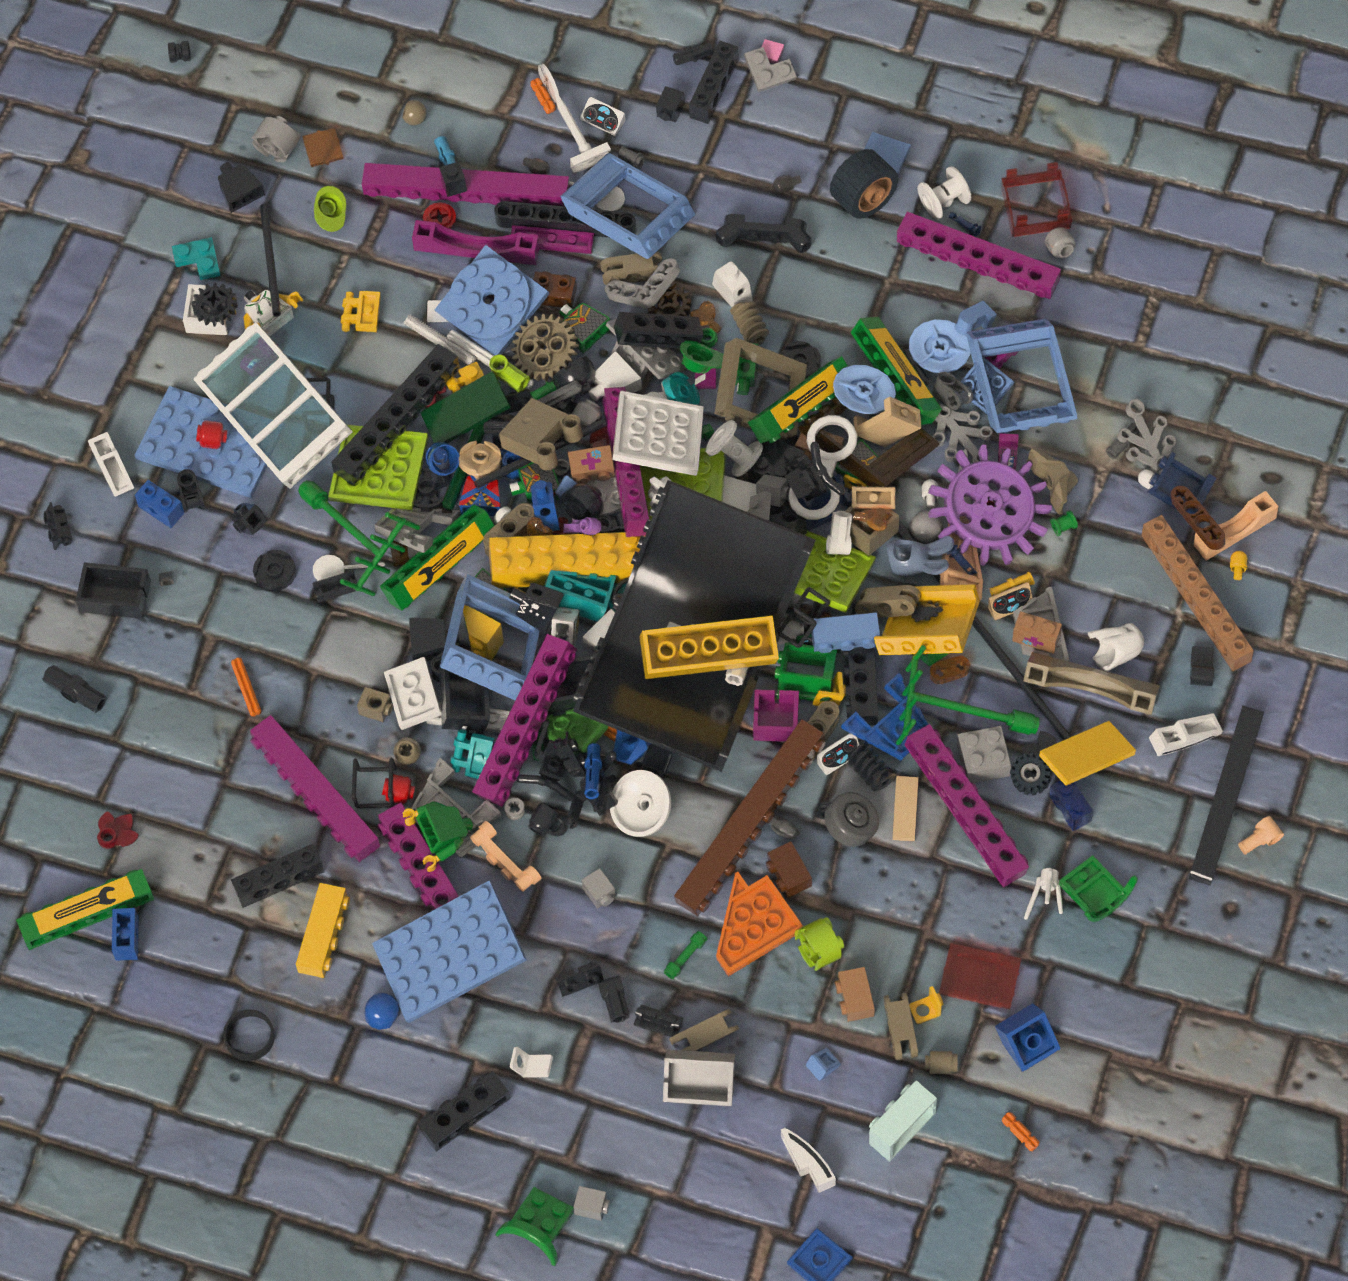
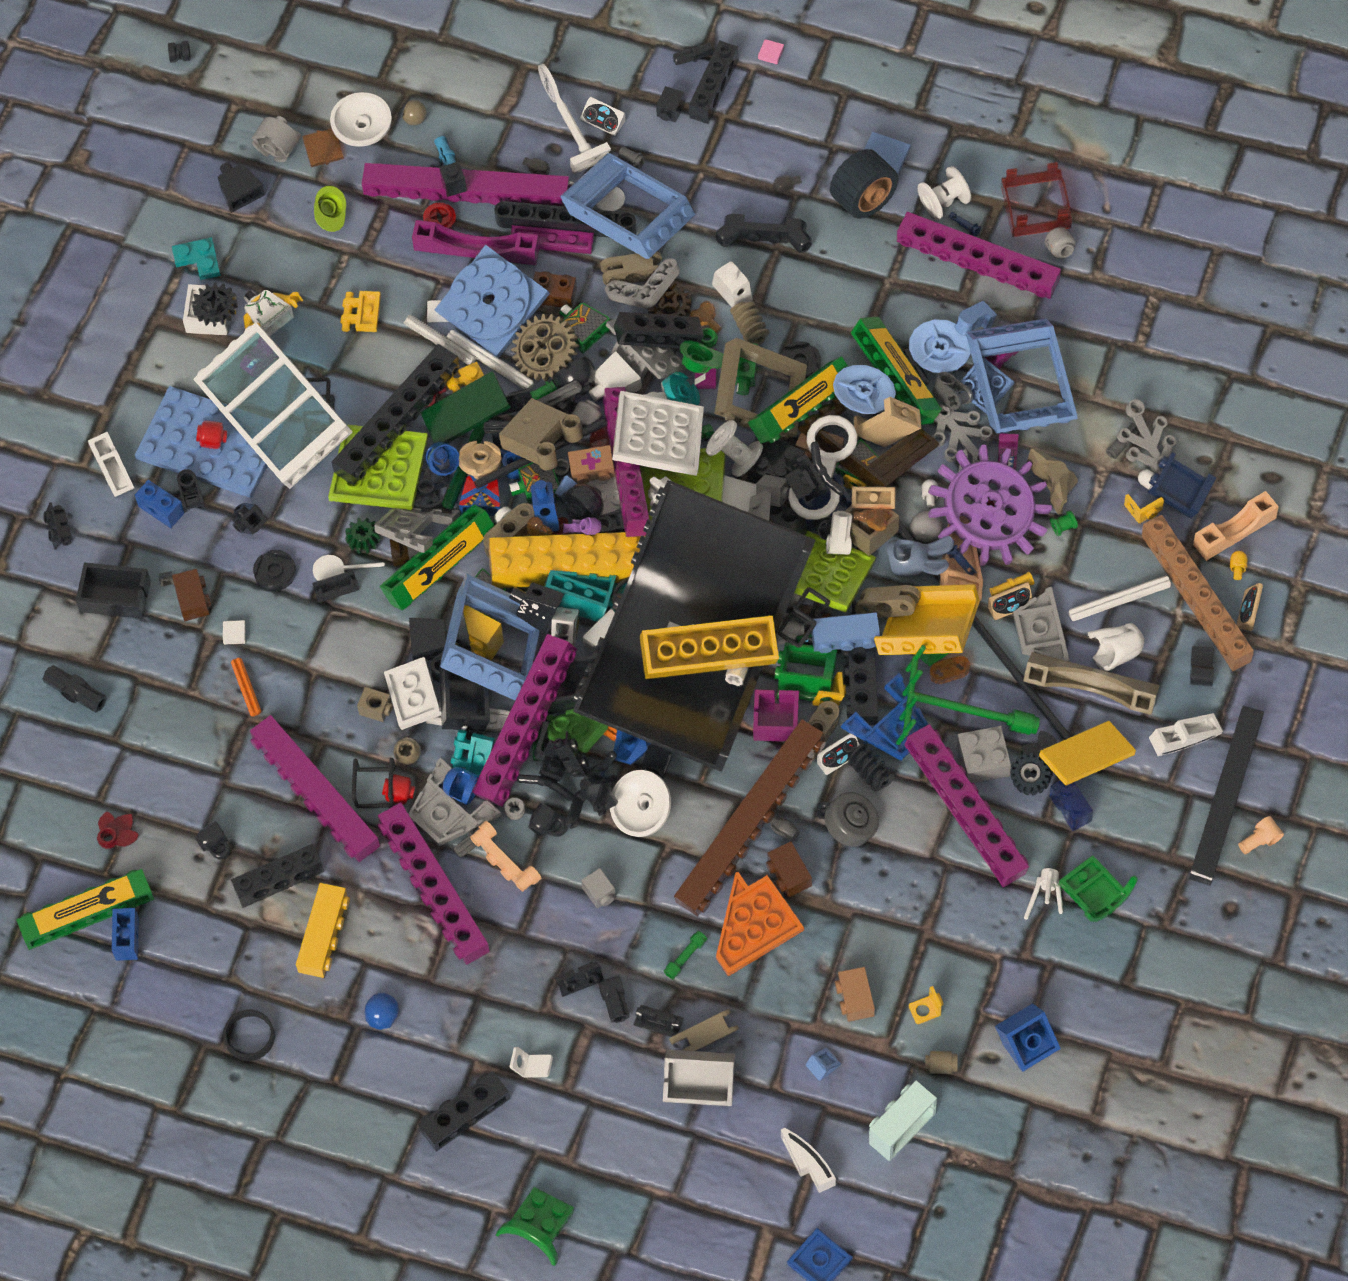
black piece [260,204,281,317] -> none
green piece [298,480,420,596] -> none
medium blue plate [372,881,527,1023] -> none
green torso [403,801,473,872] -> none
lime piece [489,355,530,392] -> none
orange axle [530,78,556,114] -> none
light grey brick [573,1186,610,1221] -> none
blue pin [584,743,602,799] -> none
light grey plate [744,47,797,93] -> none
lime brick [795,917,844,971] -> none
dark tan piece [883,992,918,1060] -> none
tan tile [892,776,918,841] -> none
black piece [911,601,944,622] -> none
clear red piece [939,943,1021,1010] -> none
orange axle [1002,1112,1040,1151] -> none
medium nougat brick [1012,611,1062,654] -> none
reddish brown beam [1171,486,1225,550] -> none
none -> reddish brown brick [172,569,211,622]
none -> black piece [195,821,231,860]
none -> white tile [223,620,246,645]
none -> white dish [330,92,392,146]
none -> dark green gear [345,517,381,554]
none -> blue helmet [443,767,479,805]
none -> black wheel [814,515,832,540]
none -> white axle [1069,575,1171,621]
none -> yellow bracket [1124,494,1164,524]
none -> slope [1237,583,1263,631]

